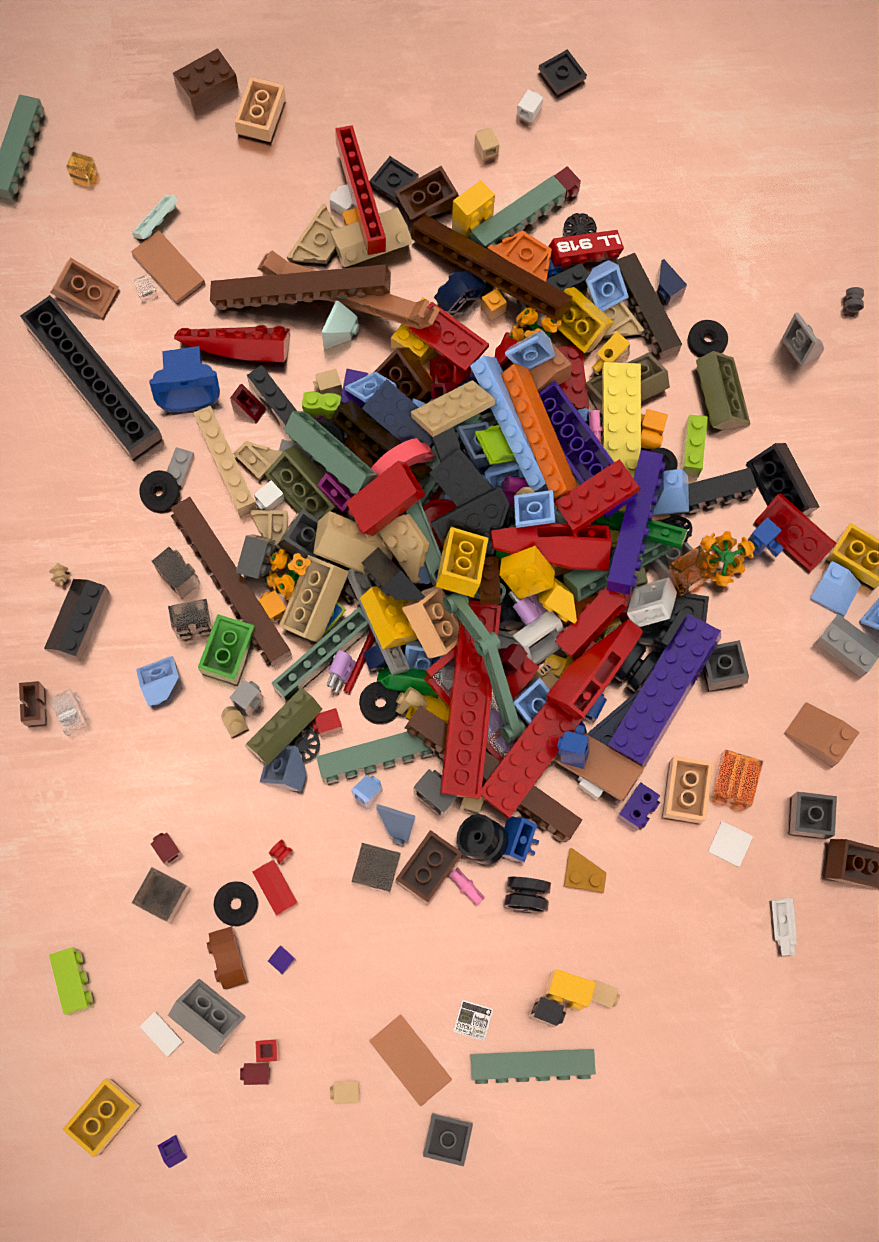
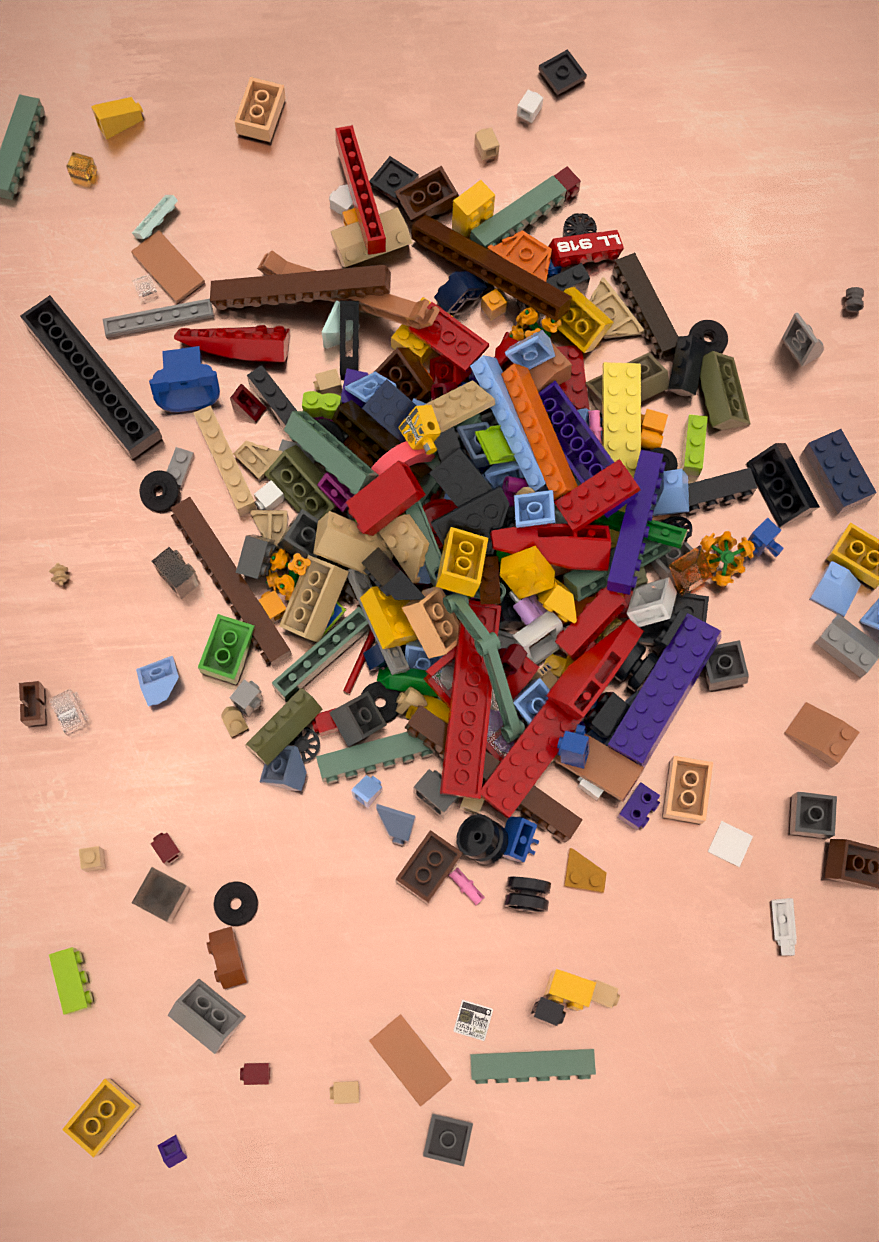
black slope [44,579,109,662] -> none
nougat slope [50,258,119,318] -> none
white tile [140,1012,183,1057] -> none
clear smoke brick [168,599,214,639] -> none
reddish brown brick [173,48,238,111] -> none
red piece [252,859,298,916] -> none
red brick [255,1039,279,1063] -> none
red wheel [268,839,294,864] -> none
dark purple slope [268,945,296,975] -> none
tan wing [287,203,341,264] -> none
lavender piece [326,650,356,694] -> none
clear smoke brick [351,843,401,894] -> none
light blue slope [586,260,629,311] -> none
yellow torso [591,332,630,375] -> none
dark blue slope [656,259,687,305] -> none
clear orange brick [710,749,763,810] -> none
red plate [755,493,837,572] -> none
none -> tan brick [79,846,105,872]
none -> yellow slope [91,97,143,140]
none -> light grey tile [102,298,214,338]
none -> dark grey brick [329,691,387,747]
none -> black container [340,300,359,376]
none -> yellow torso [398,405,441,455]
none -> black brick [584,692,630,738]
none -> black brick [668,335,706,396]
none -> dark blue brick [803,429,877,514]

